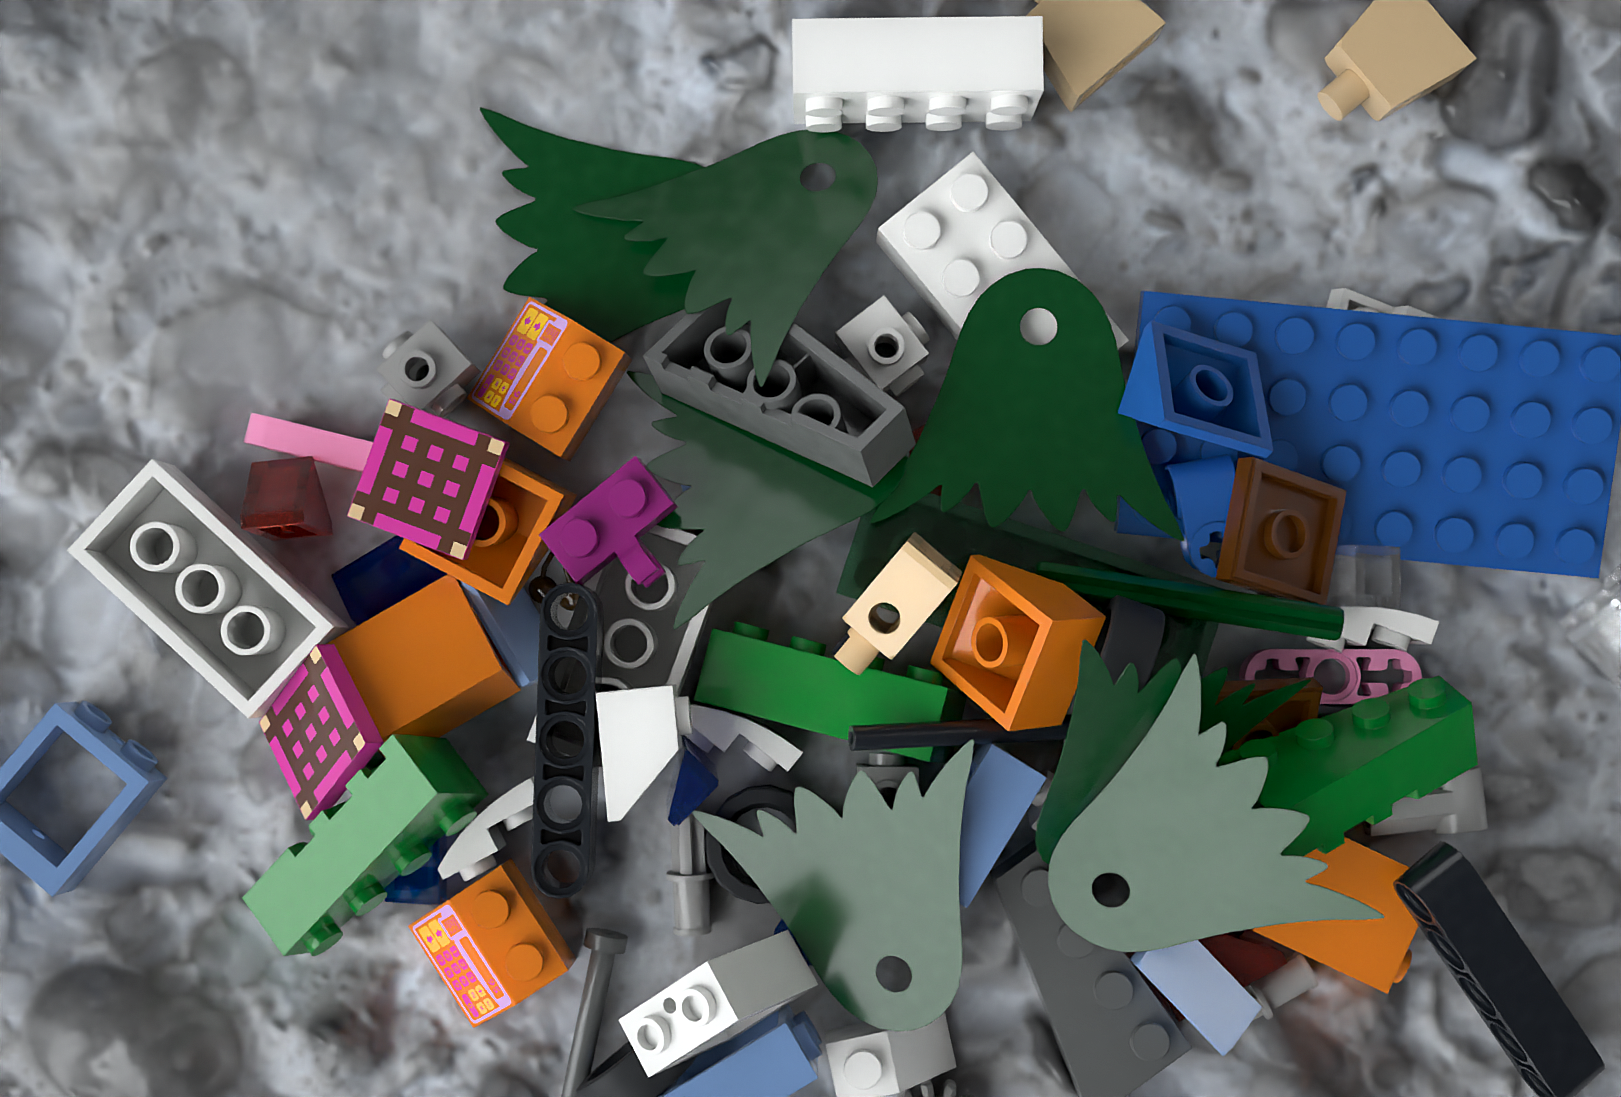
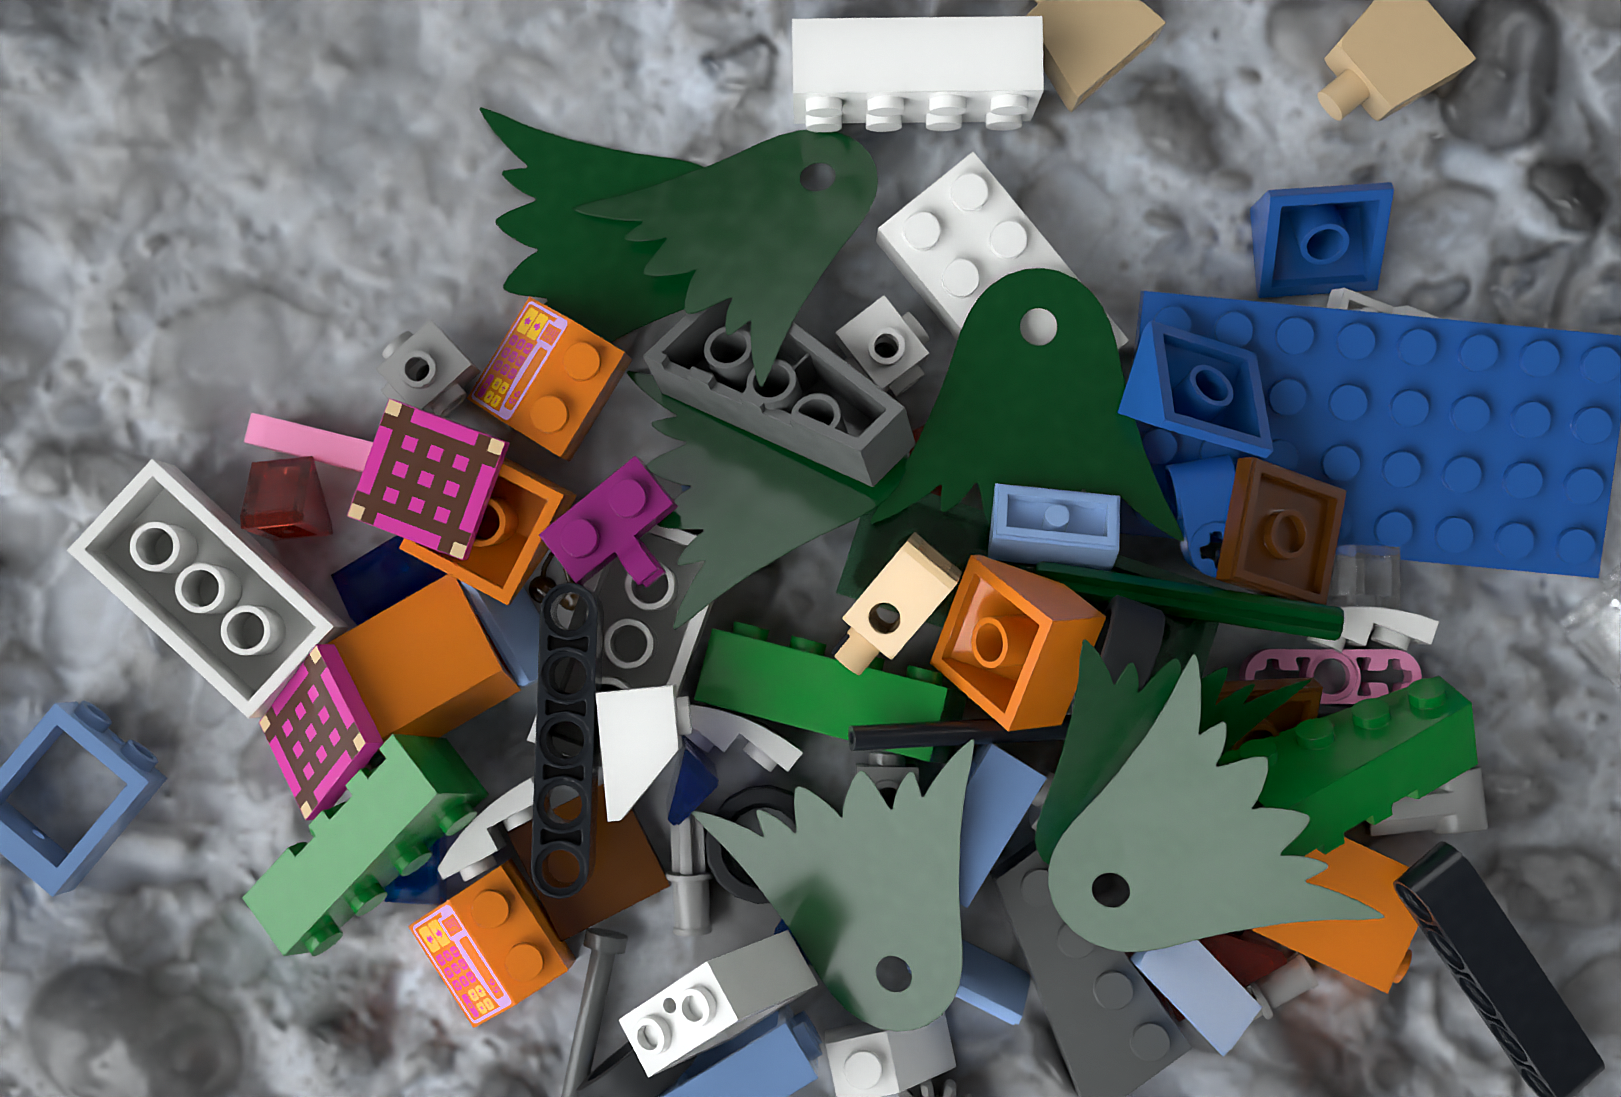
none -> reddish brown tile [507,783,672,942]
none -> light blue slope [905,939,1030,1025]
none -> light blue slope [988,483,1120,571]
none -> blue slope [1250,182,1394,298]

